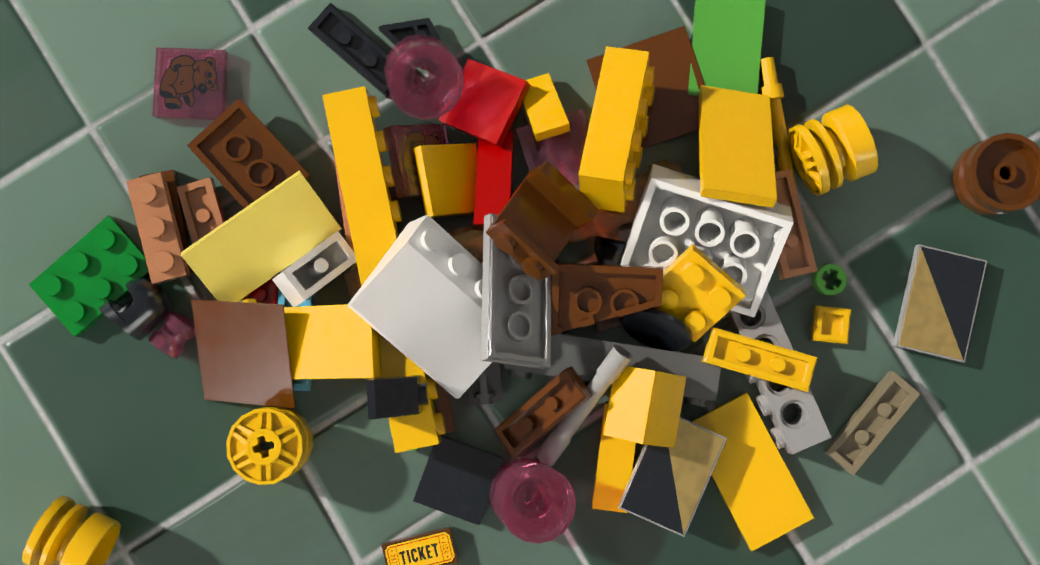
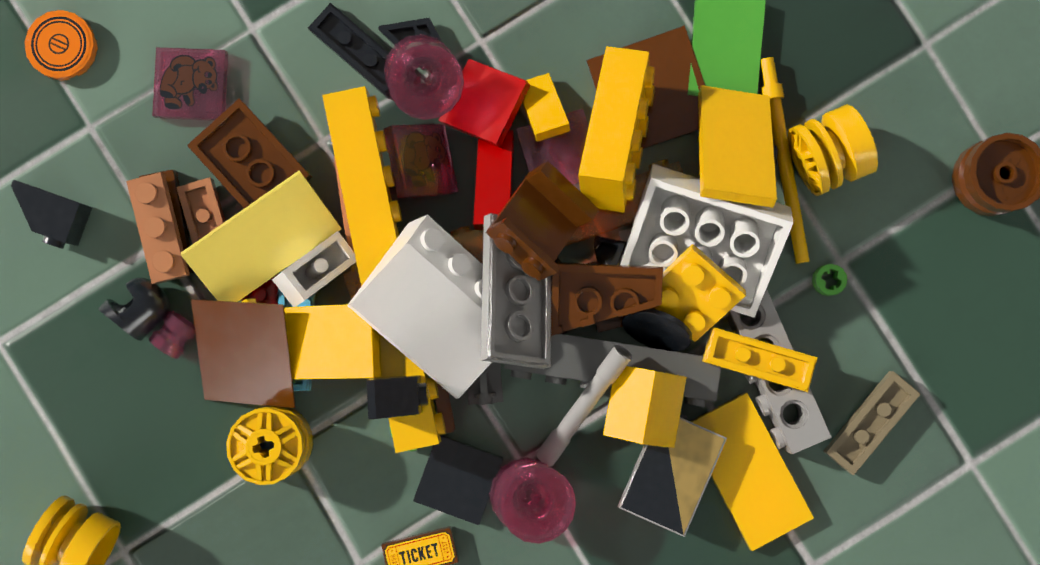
green plate [29,215,149,337] -> none
yellow tile [413,143,477,218] -> none
reddish brown tile [494,367,593,459] -> none
yellow tile [592,403,636,513] -> none
nougat plate [775,169,817,280] -> none
yellow tile [810,306,851,344] -> none
tile [893,244,987,363] -> none
none -> black slope [11,180,93,249]
none -> orange tile [24,10,98,81]

